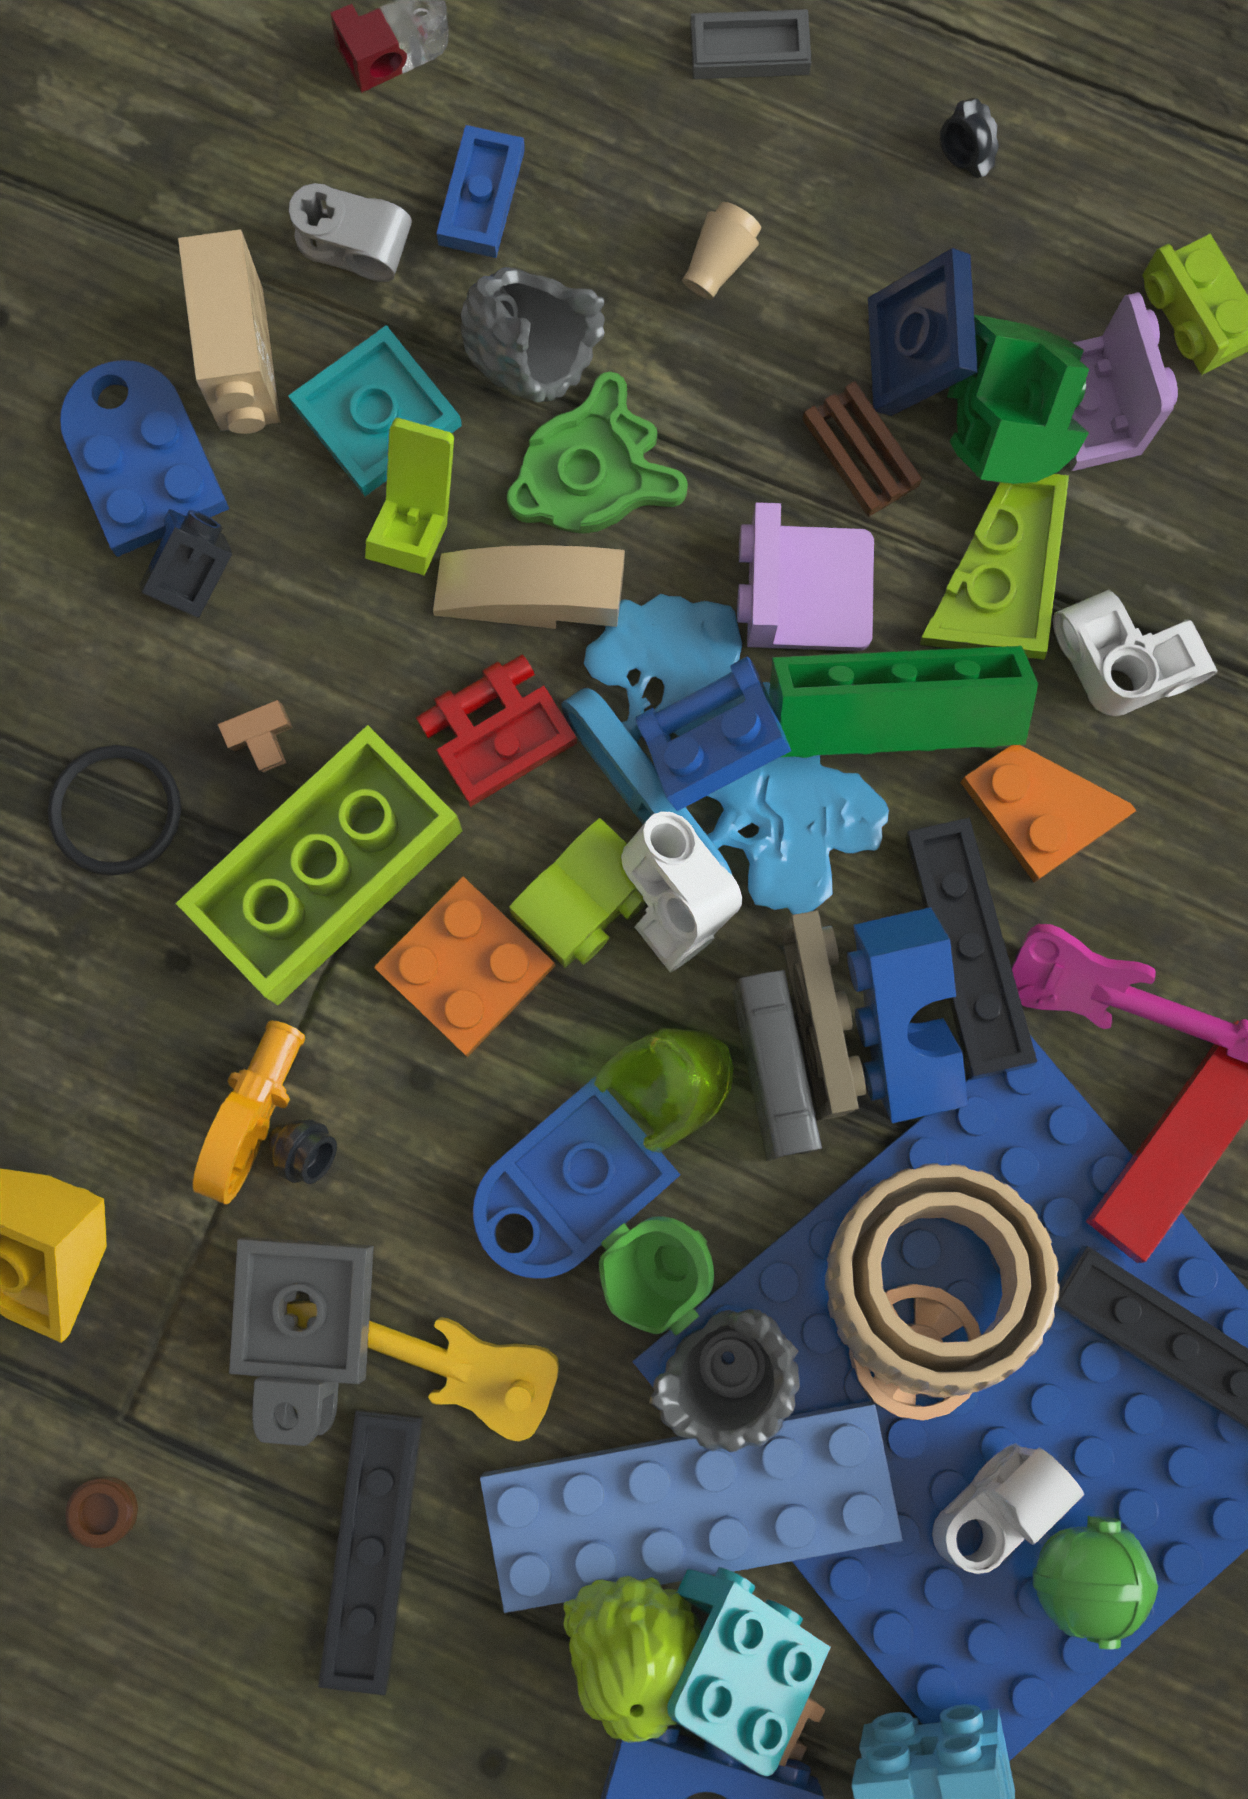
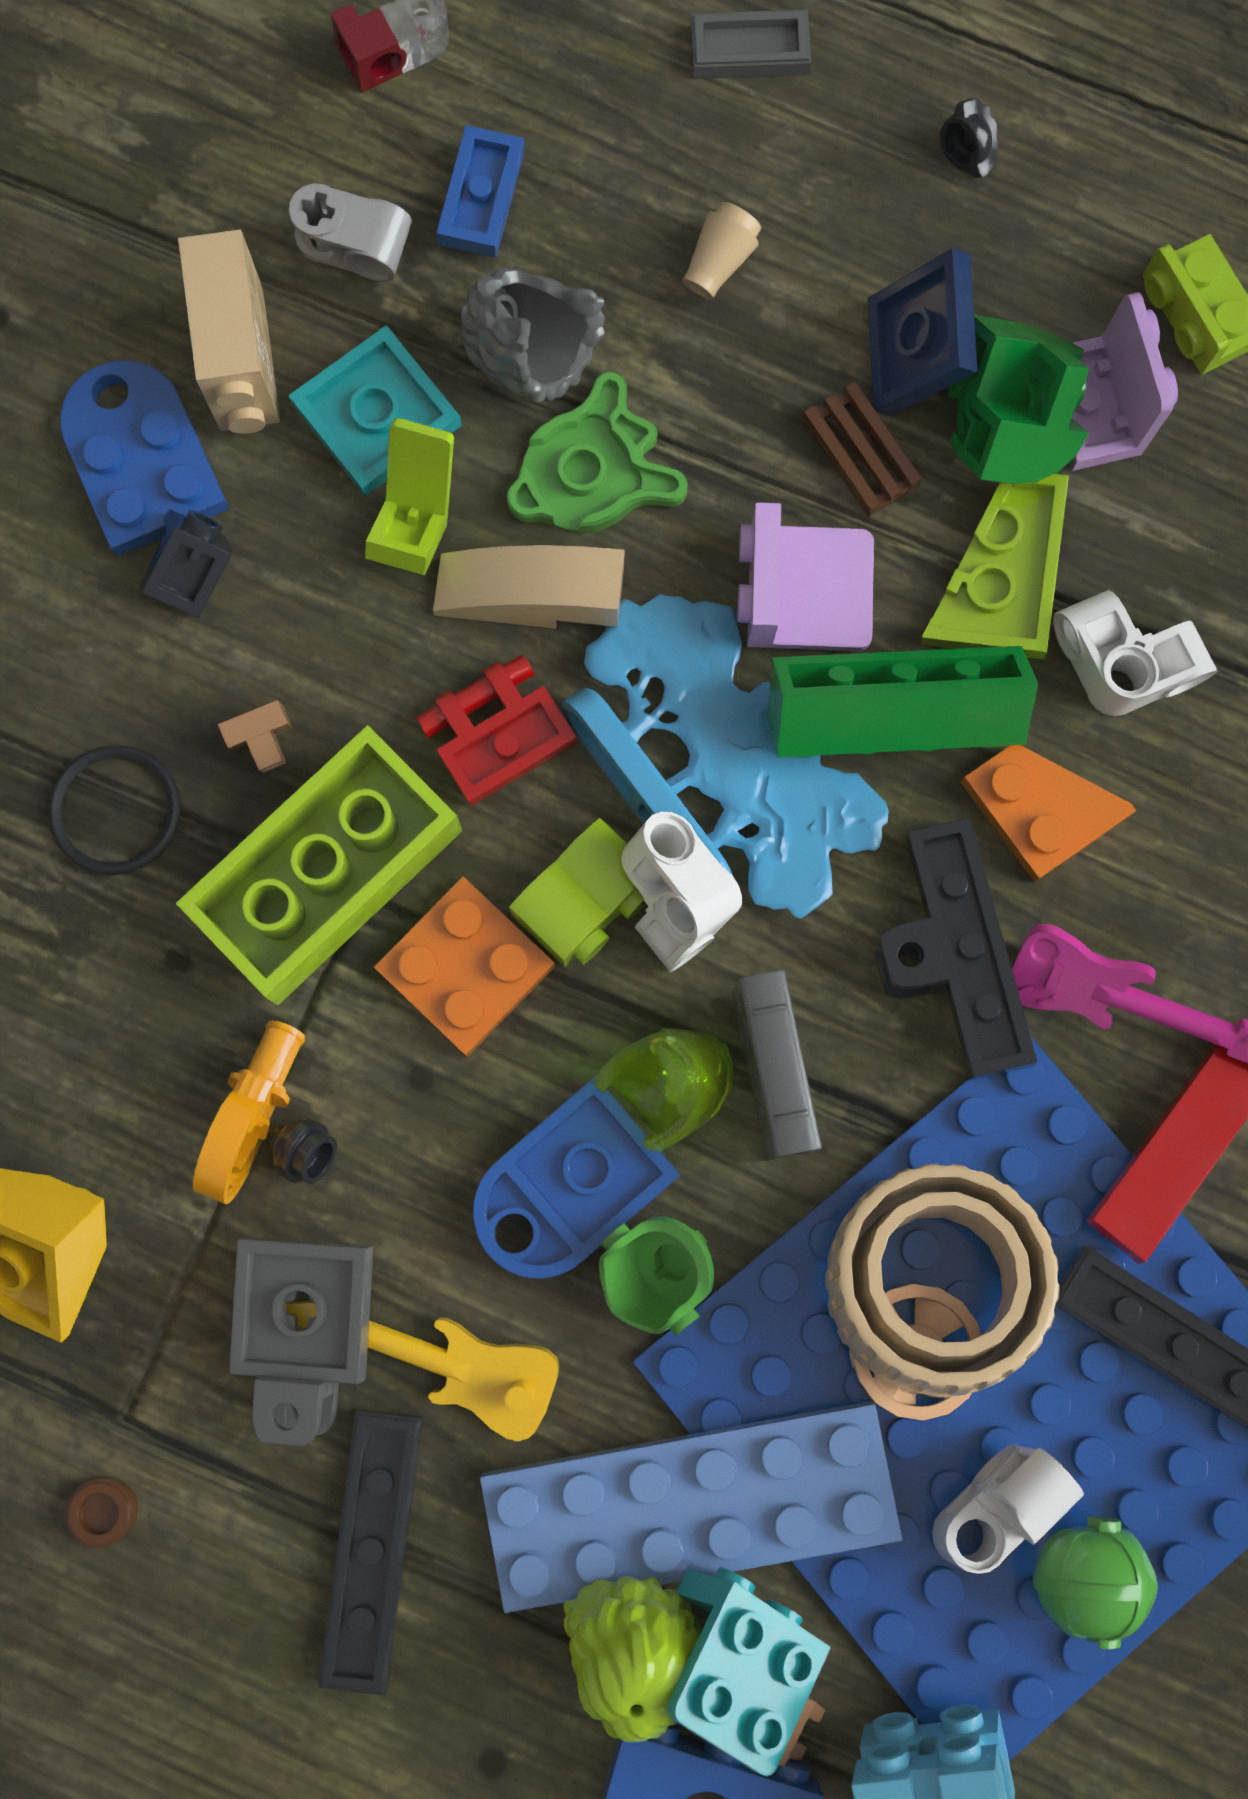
blue plate [635,656,792,811] -> none
dark grey hair [650,1309,800,1452] -> none
dark tan plate [780,910,866,1121] -> none
blue arch [847,907,968,1123] -> none

